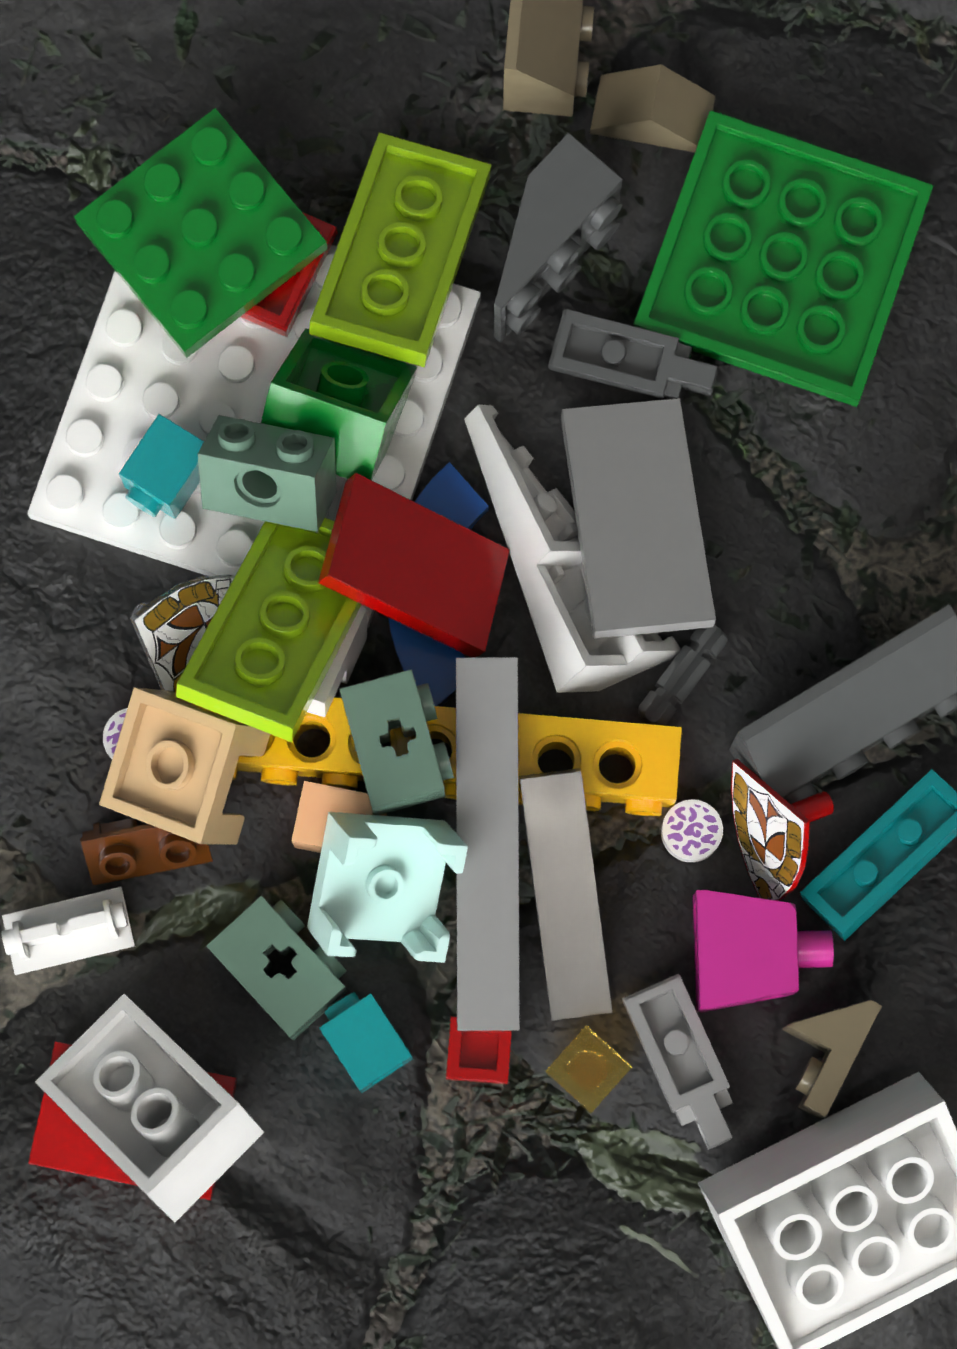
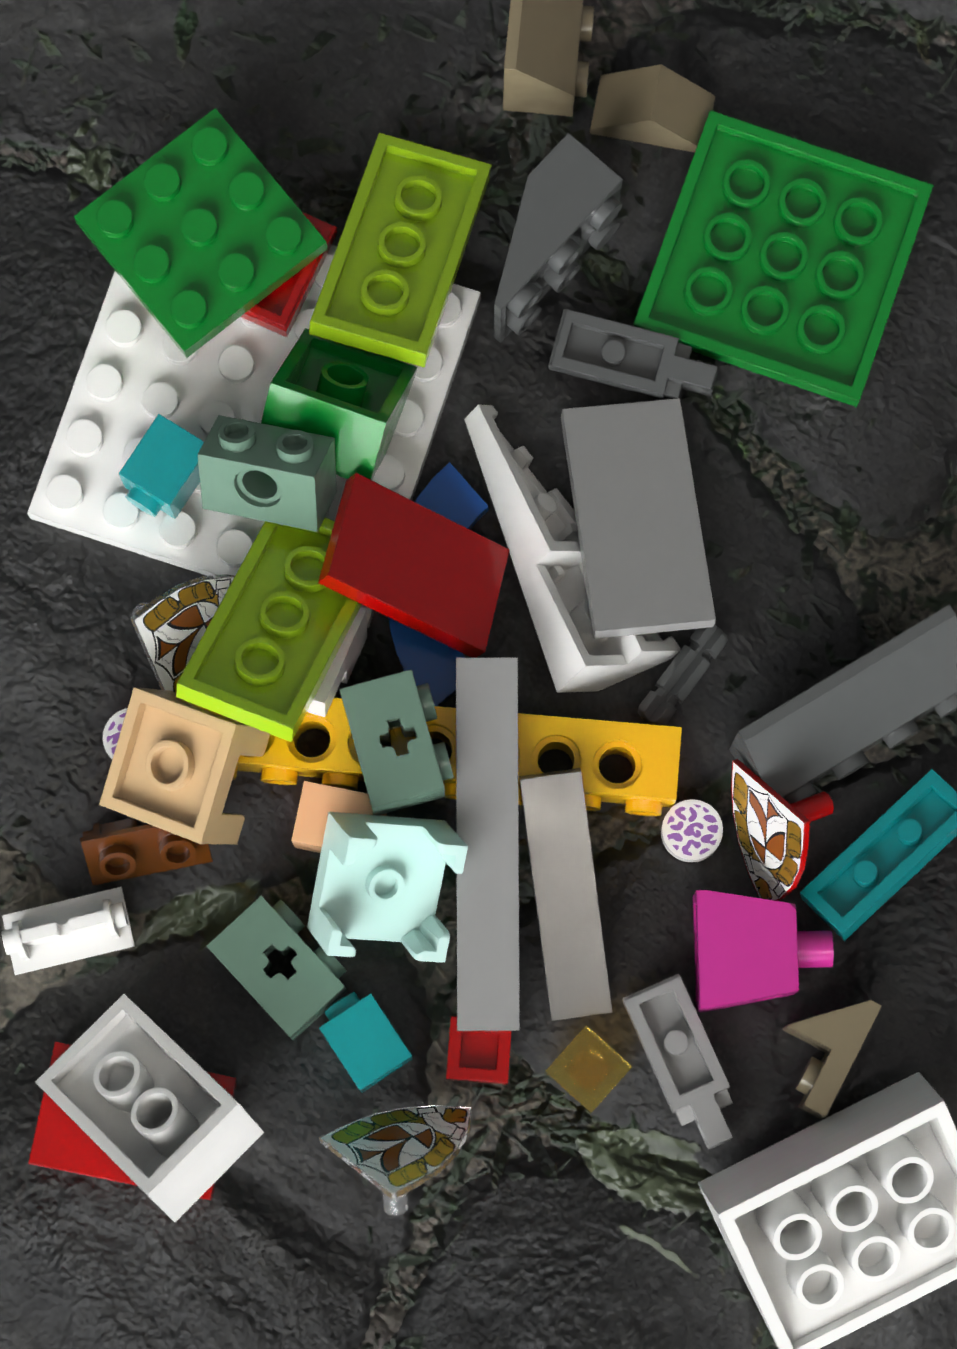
none -> shield [319,1105,472,1216]

